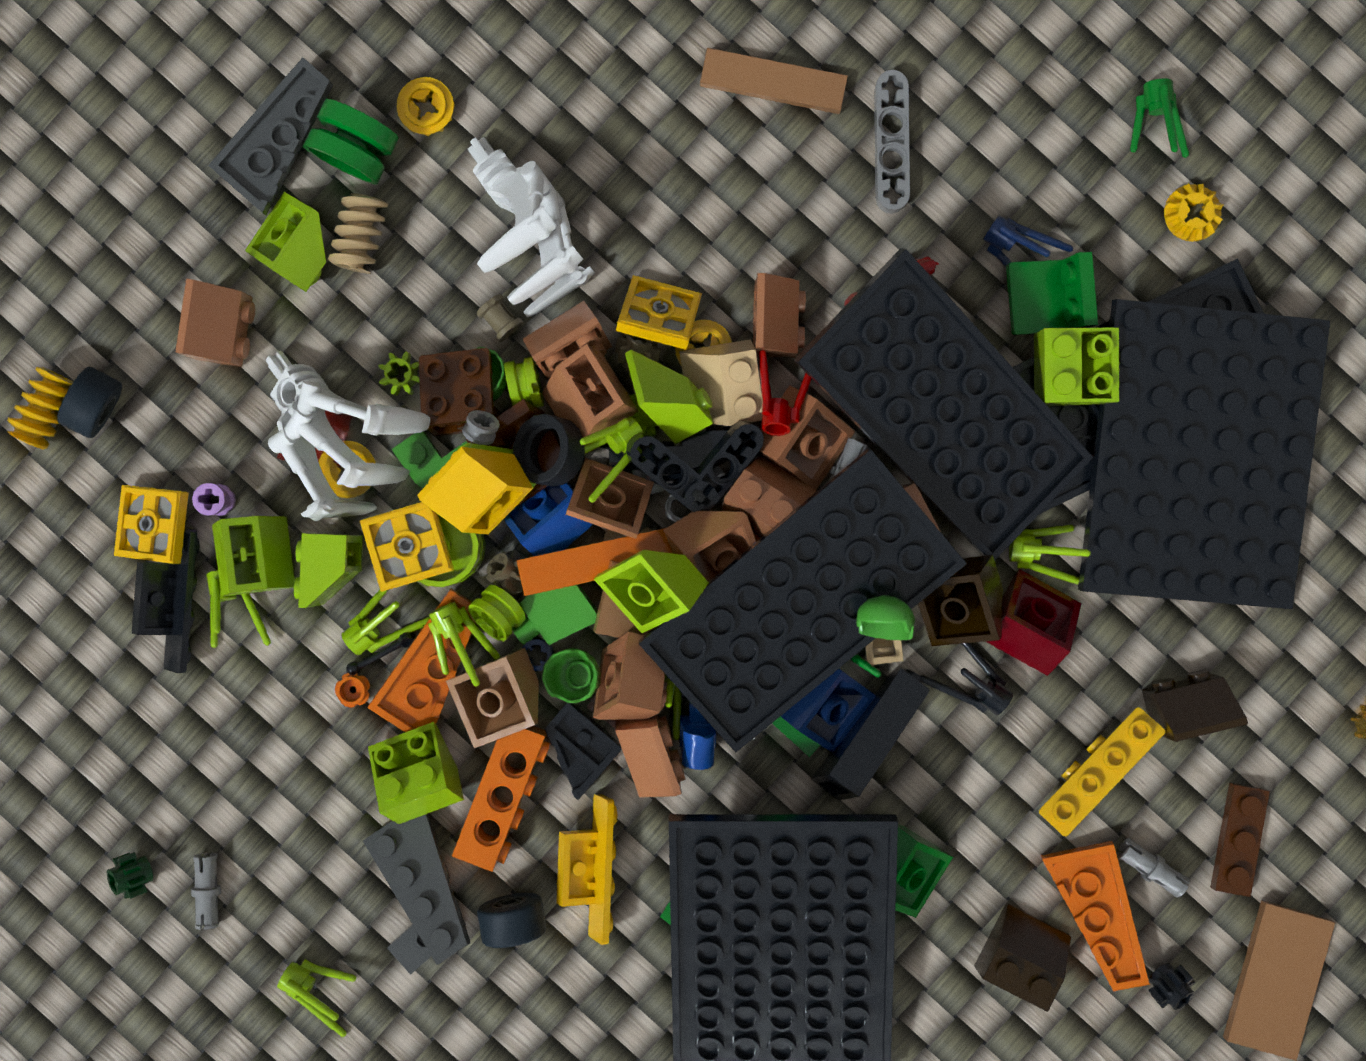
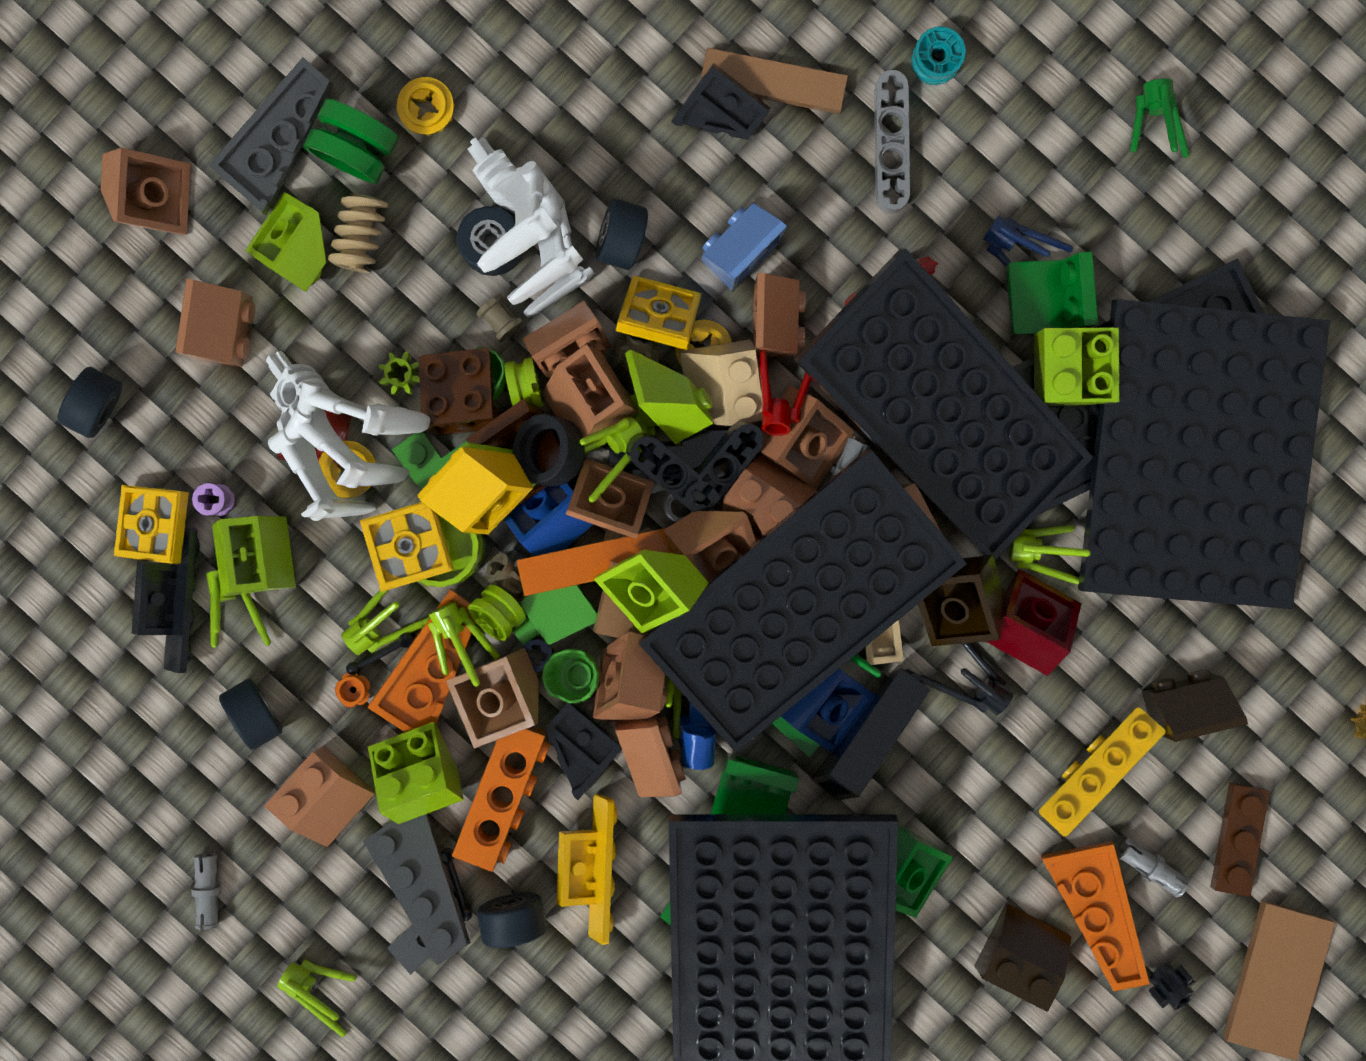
yellow piece [7,367,73,449] -> none
dark green gear [107,852,153,899] -> none
lime slope [294,533,363,608] -> none
light grey bush [462,410,500,445] -> none
bright green hair [856,595,915,640] -> none
yellow gear [1164,183,1224,242] -> none
none -> nougat slope [101,148,191,235]
none -> black wheel [219,678,282,750]
none -> nougat slope [264,745,376,847]
none -> black hinge [441,848,473,921]
none -> black wheel [456,206,523,276]
none -> black wheel [596,199,648,270]
none -> black wing [671,63,771,140]
none -> medium blue slope [702,203,787,291]
none -> green bracket [711,752,799,814]
none -> teal wheel [911,26,966,86]

